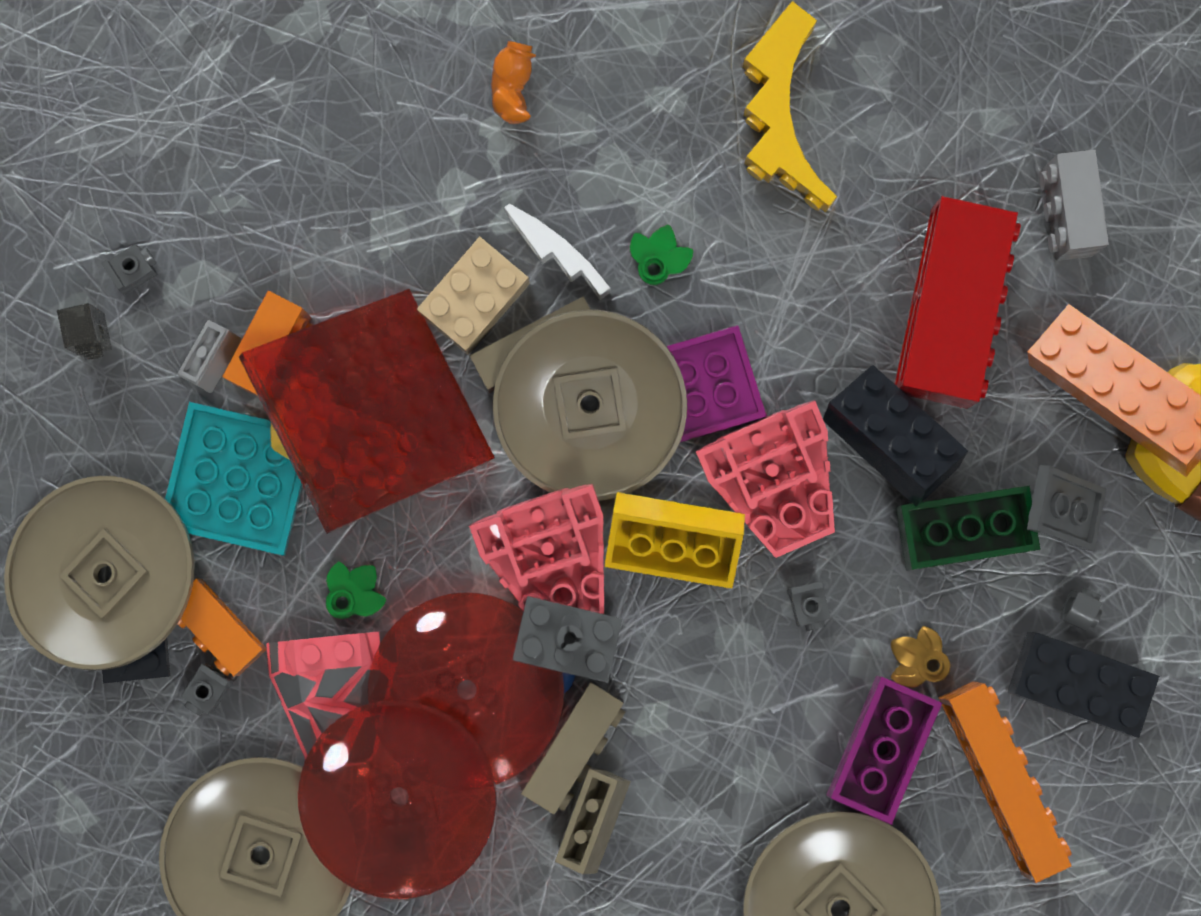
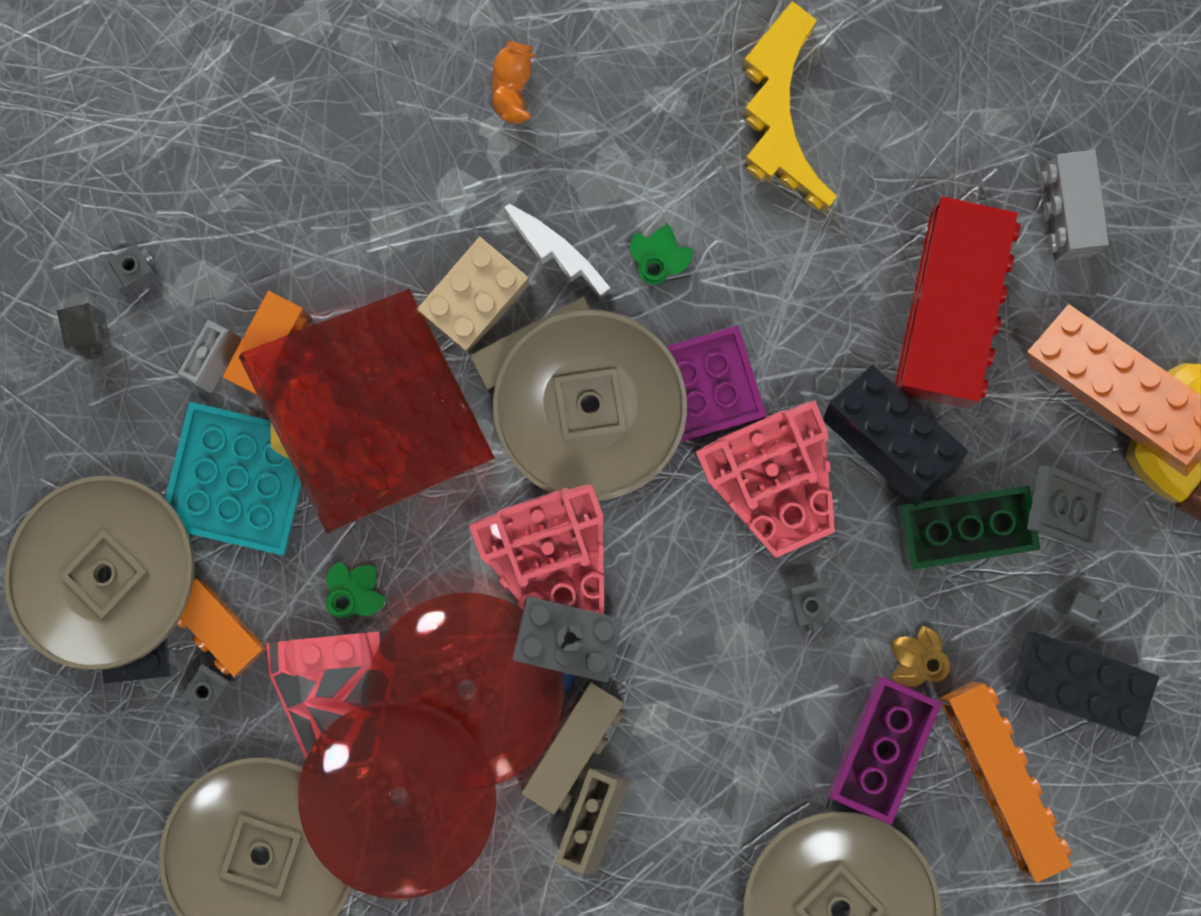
yellow brick [604,492,745,589] -> none

